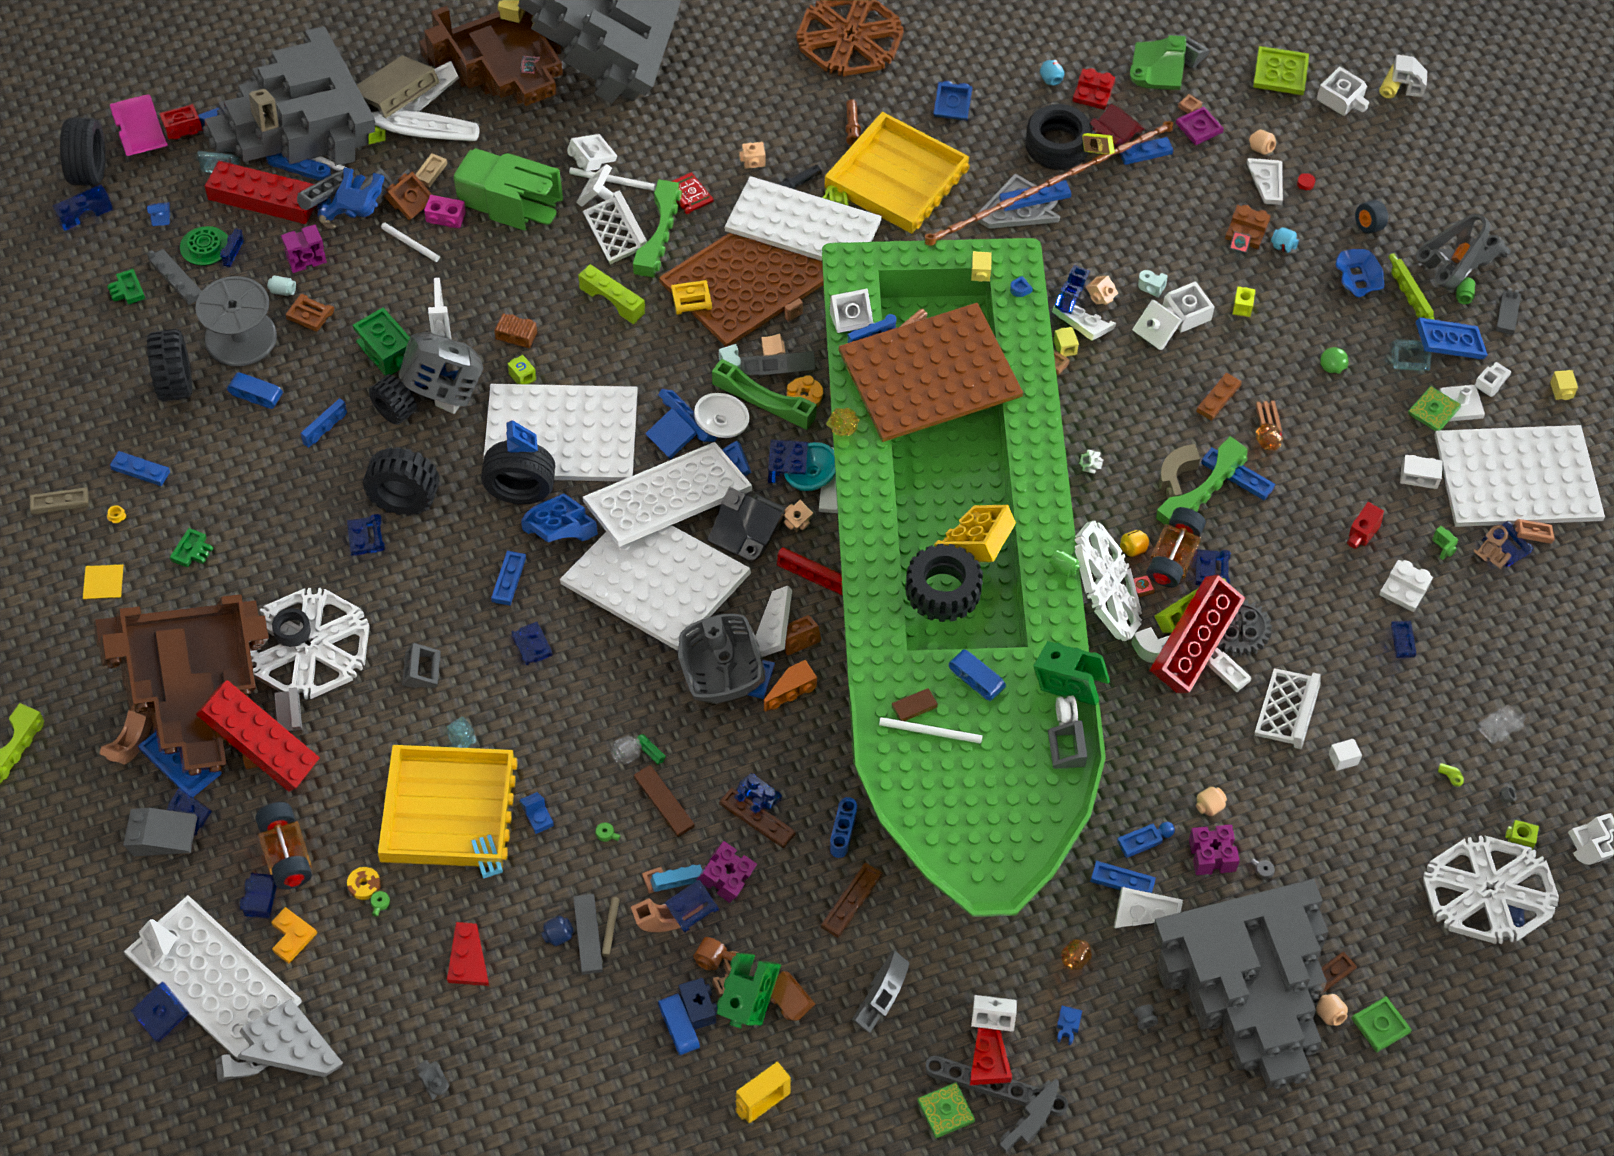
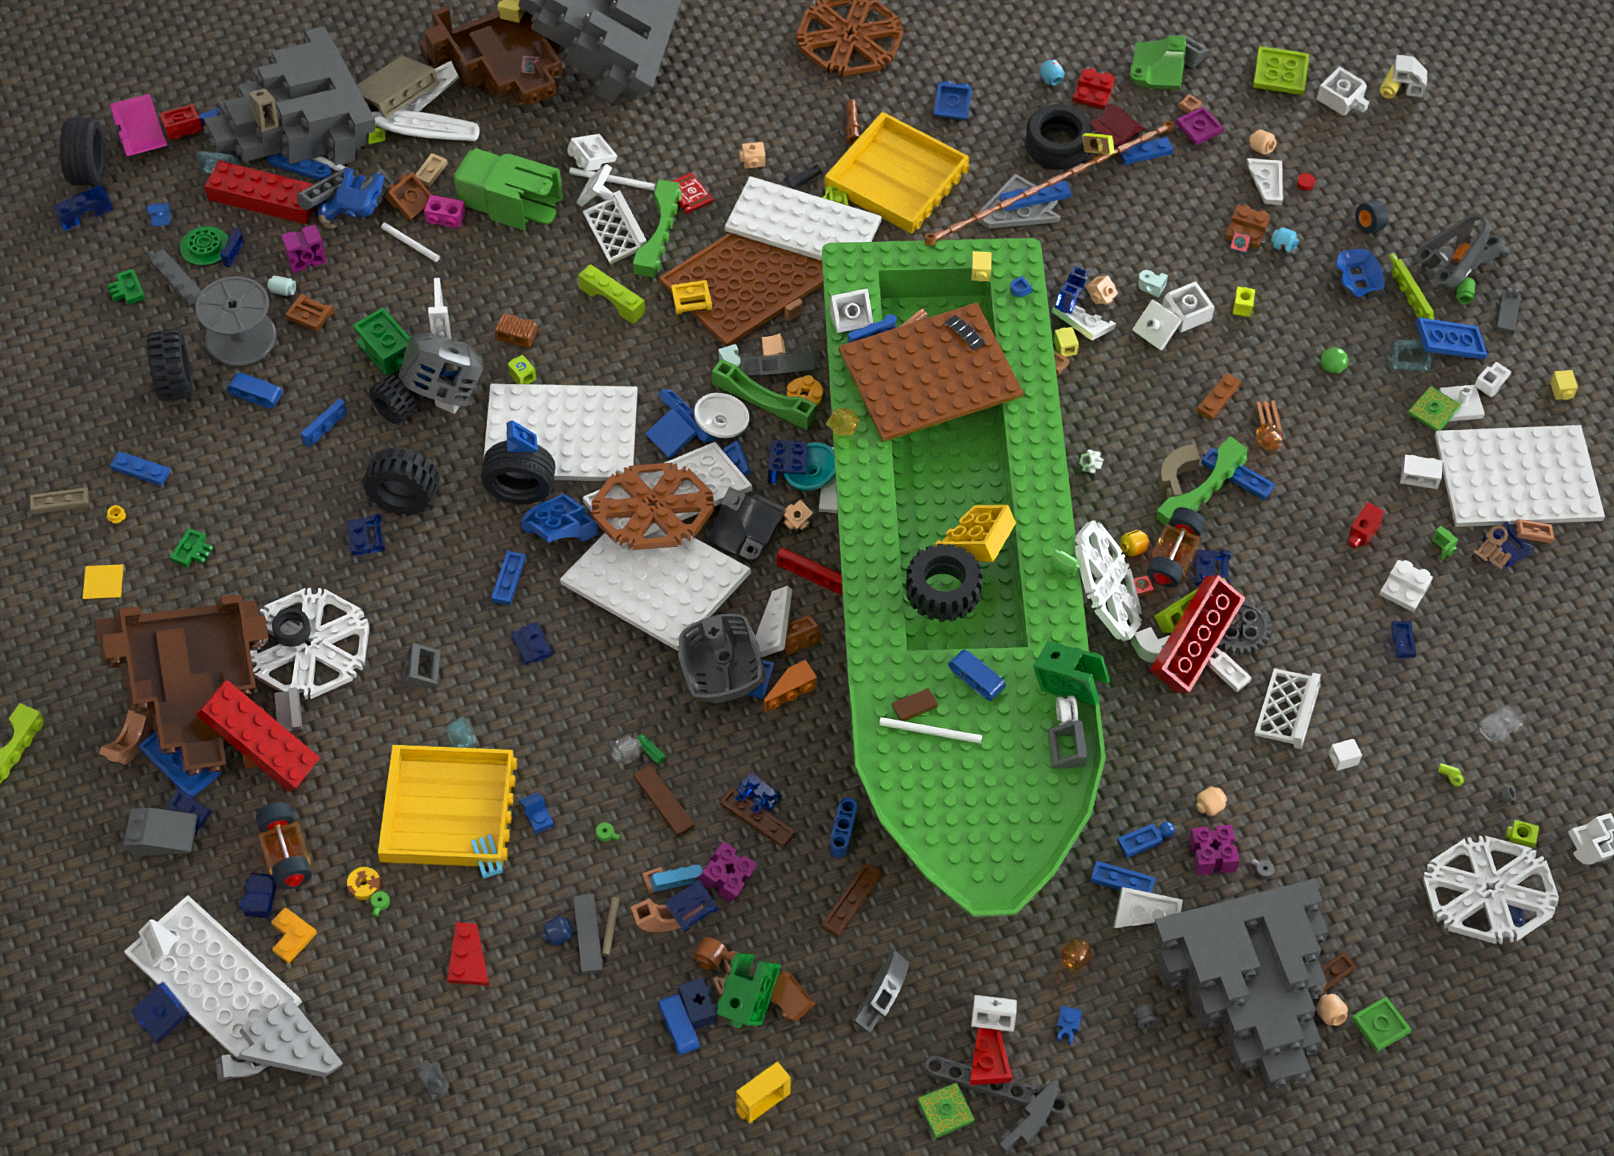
none -> dark orange plate [591,463,714,550]
none -> black sticker [945,315,985,351]

